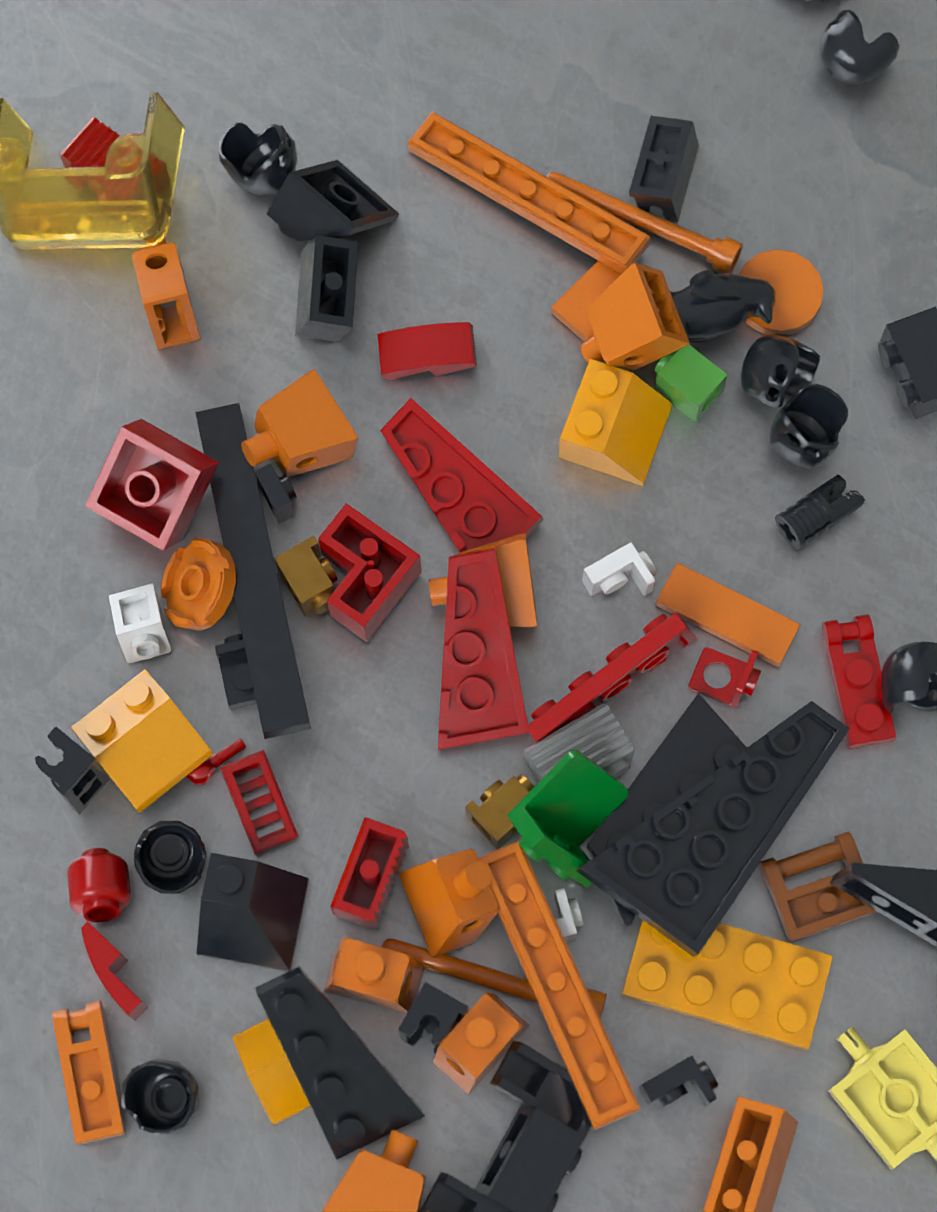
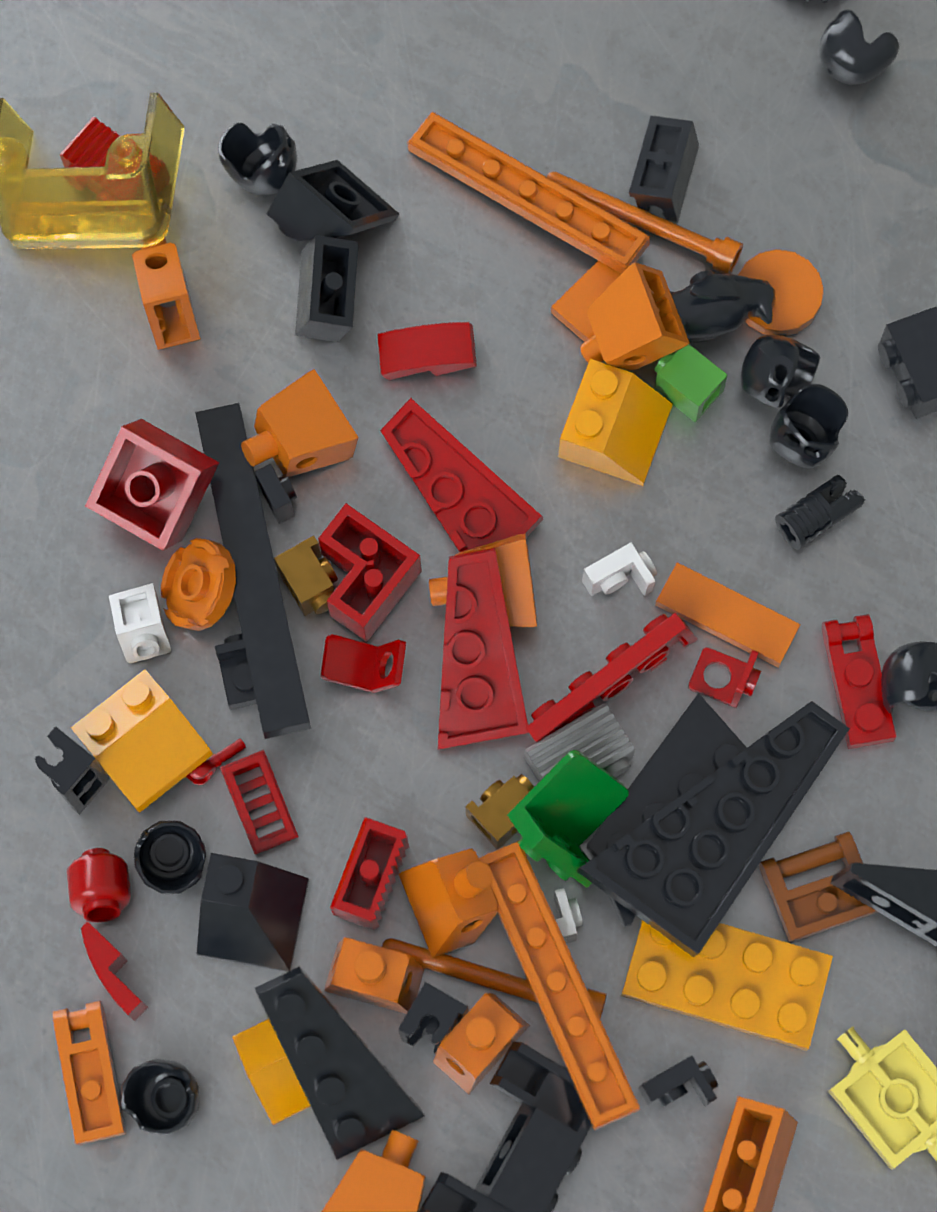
none -> red bracket [321,634,406,693]

